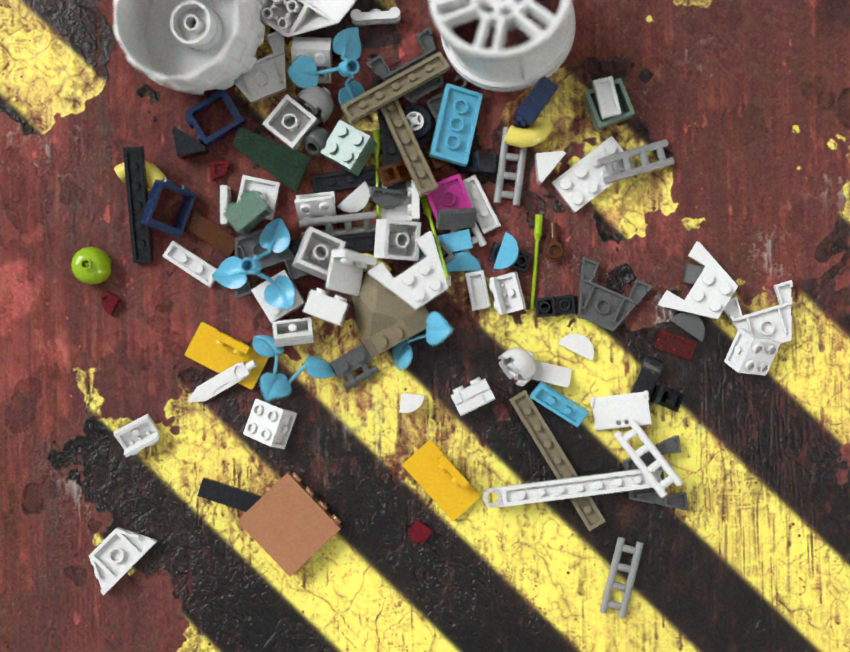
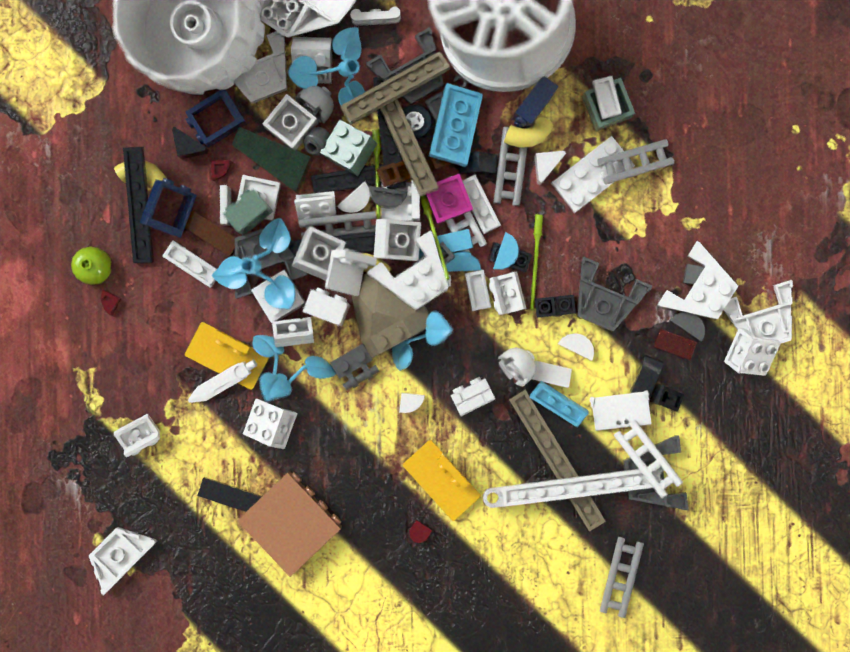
dark grey tile [436,207,477,230] -> none
reddish brown plate [545,223,564,261] -> none

